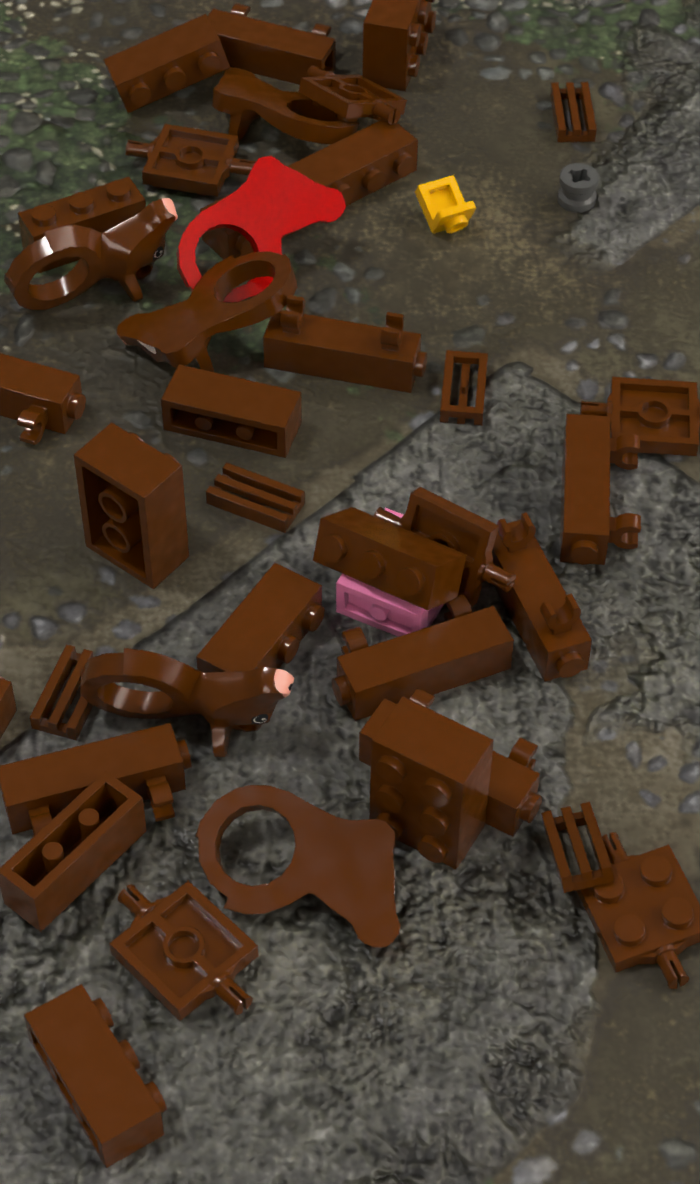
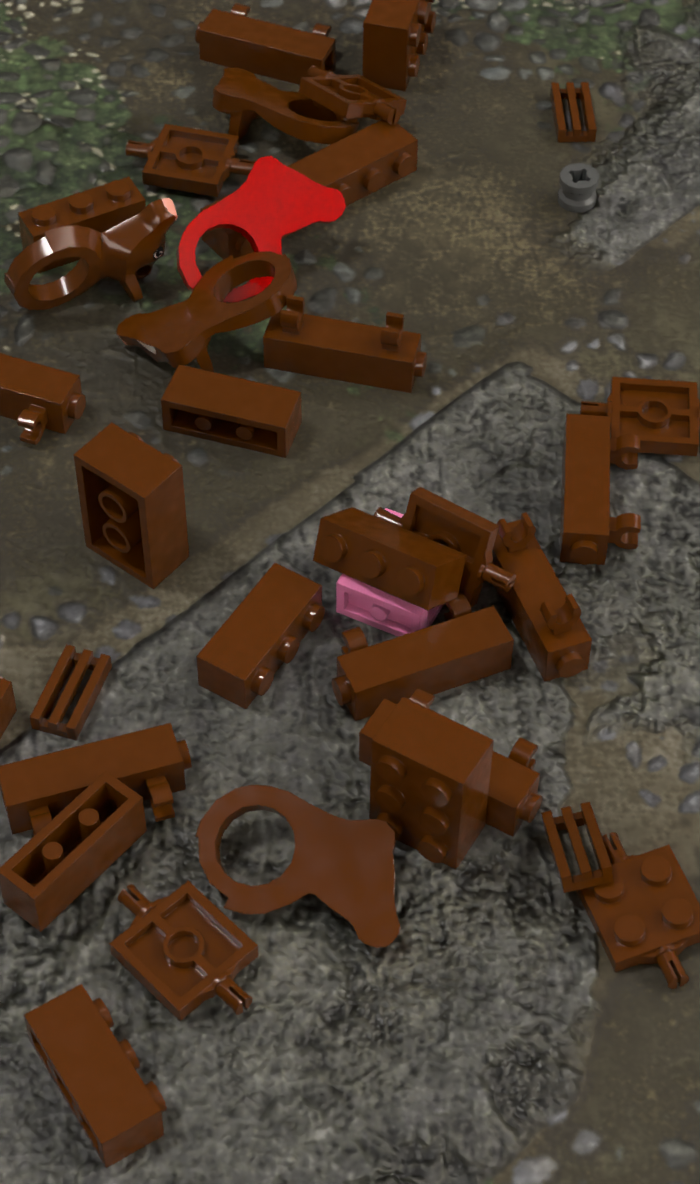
reddish brown animal [80,648,294,757] -> none
reddish brown brick [103,14,230,113] -> none
reddish brown tile [206,462,305,533] -> none
yellow bracket [415,175,476,234] -> none
reddish brown tile [440,350,488,426] -> none

